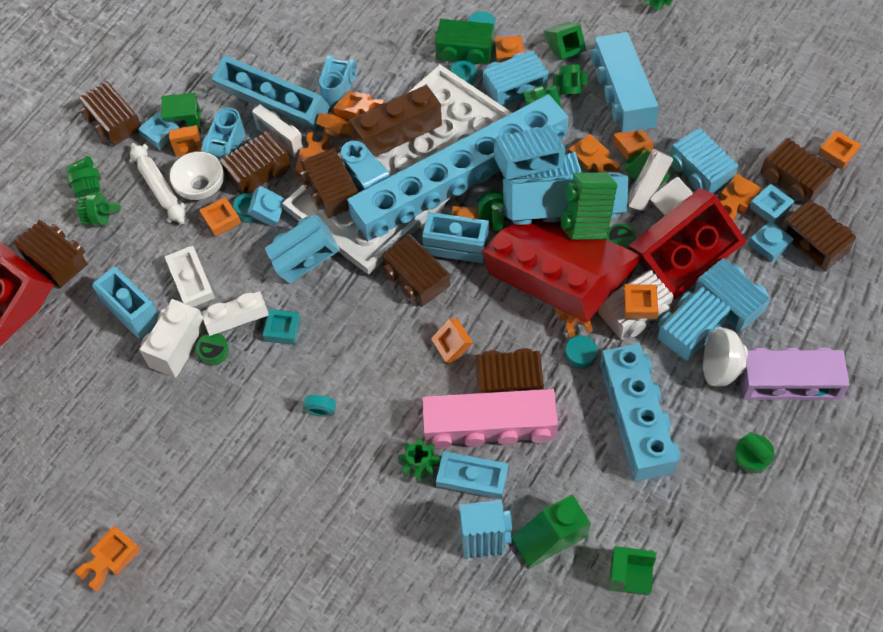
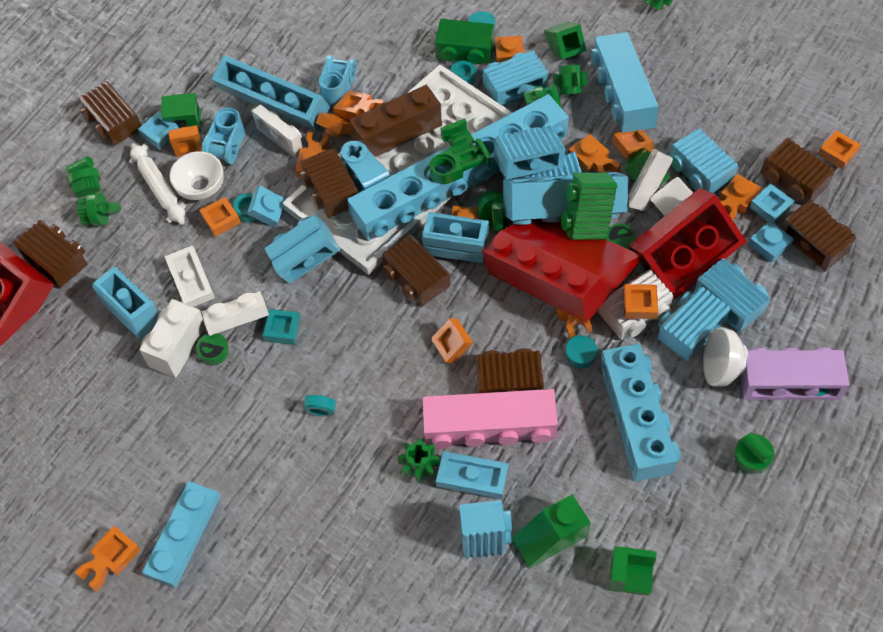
reddish brown brick [220,131,291,194] -> none
none -> medium azure plate [142,481,221,589]
none -> green piece [430,118,490,184]

